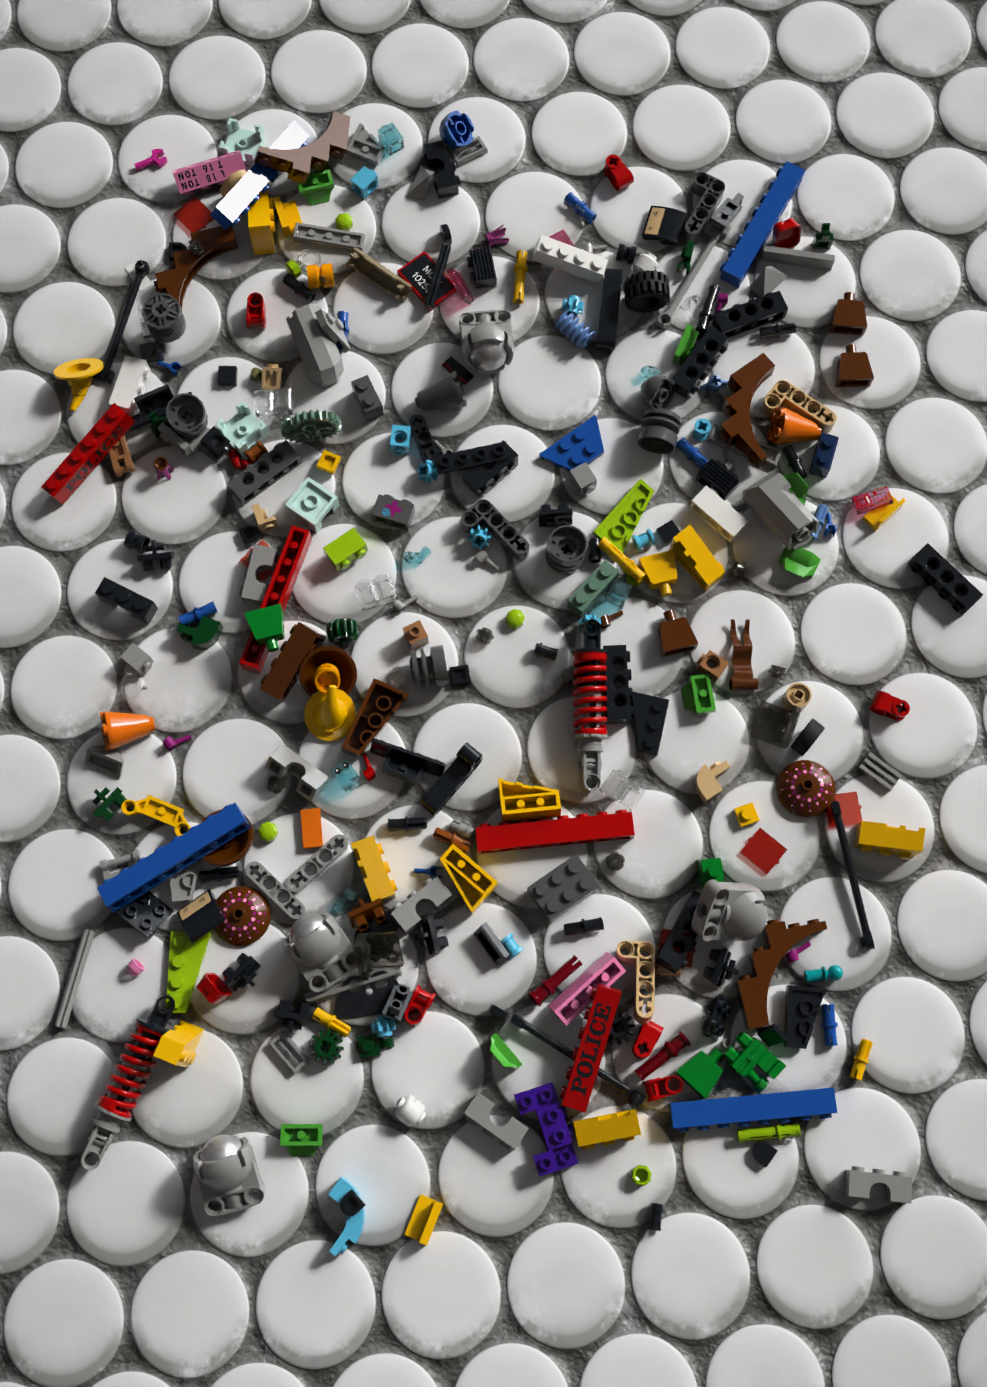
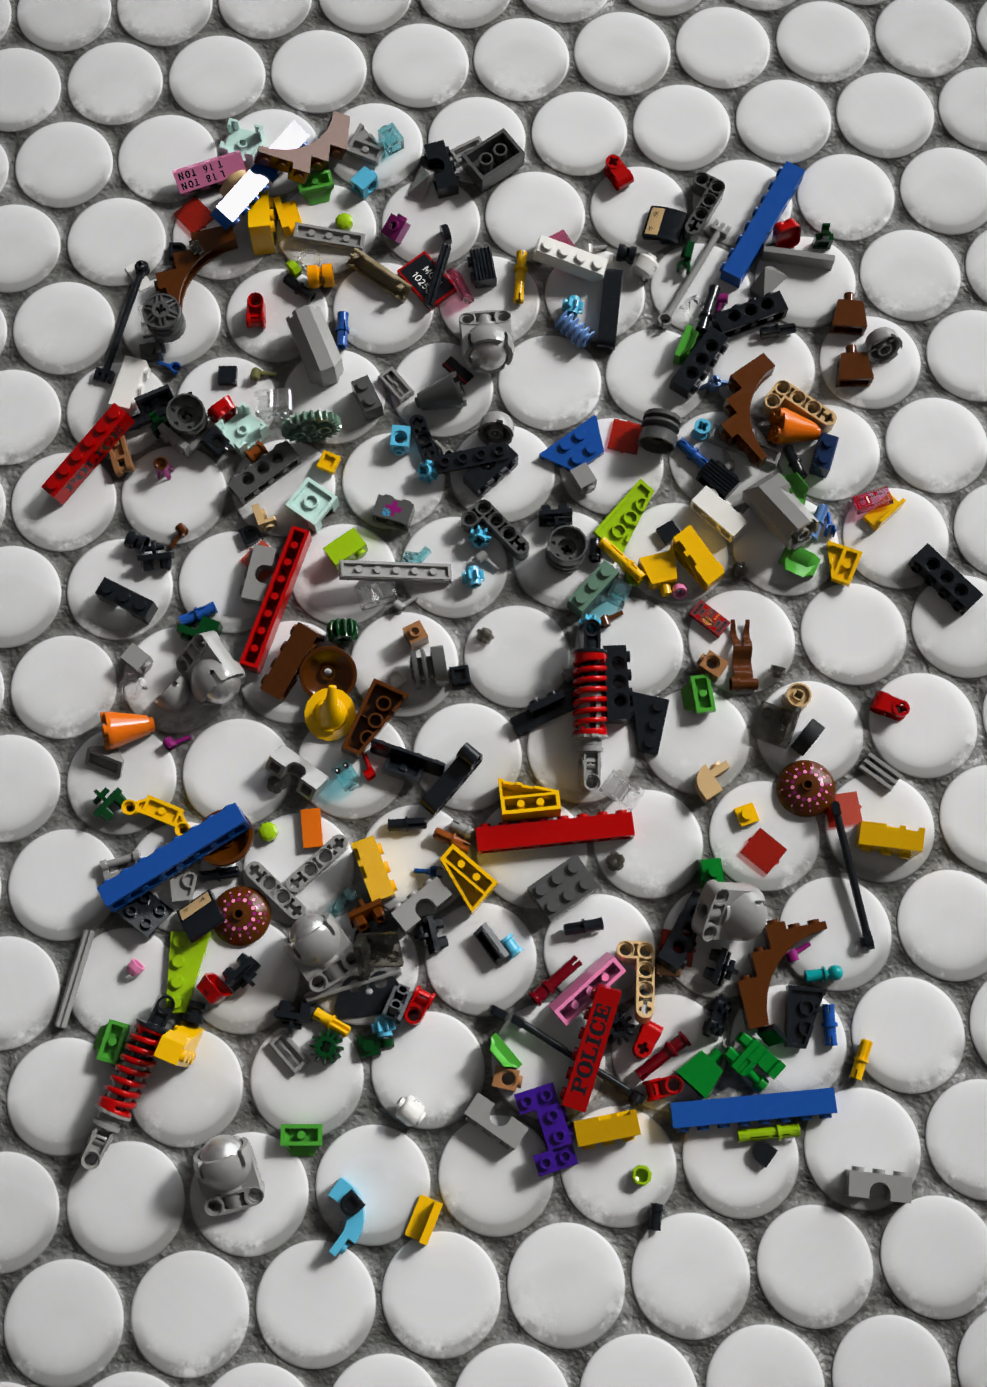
yellow piece [54,358,104,411] -> none
dark pink bar [134,149,168,170] -> none
red arm [228,450,252,471] -> none
green torso [244,604,285,652] -> none
tan bracket [261,363,283,390] -> none
light grey wing [315,309,351,353] -> none
light orange wheel [315,663,340,694] -> none
blue cylinder [439,110,474,149] -> none
flat silver piece [482,225,509,247] -> none
lime tile [506,609,525,629] -> none
black pin [533,643,559,661] -> none
blue pin [564,192,597,223] -> none
black tyre [624,270,670,313] -> none
medium azure bush [632,529,656,551] -> none
dark grey cylinder [640,375,675,409] -> none
clear light blue arm [641,366,663,378] -> none
reddish brown torso [658,610,698,657] -> none
hinge [708,193,744,232] -> none
none -> bright green slope [93,1019,130,1065]
none -> light grey cylinder [153,675,192,712]
none -> reddish brown hand [169,523,189,549]
none -> light grey piece [176,630,246,706]
none -> black wheel [183,999,209,1025]
none -> red piece [207,395,236,424]
none -> light grey tile [339,560,452,584]
none -> light grey tile [378,366,415,405]
none -> magenta brick [381,213,411,244]
none -> dark grey brick [461,128,525,192]
none -> medium azure gear [461,566,485,588]
none -> light grey cylinder [478,411,514,445]
none -> medium nougat brick [492,1066,523,1092]
none -> black bracket [510,688,577,736]
none -> clear red piece [607,419,643,455]
none -> bright pink hinge [672,583,688,599]
none -> tile [689,600,731,638]
none -> yellow wing [827,541,863,587]
none -> light grey cylinder [864,327,903,364]

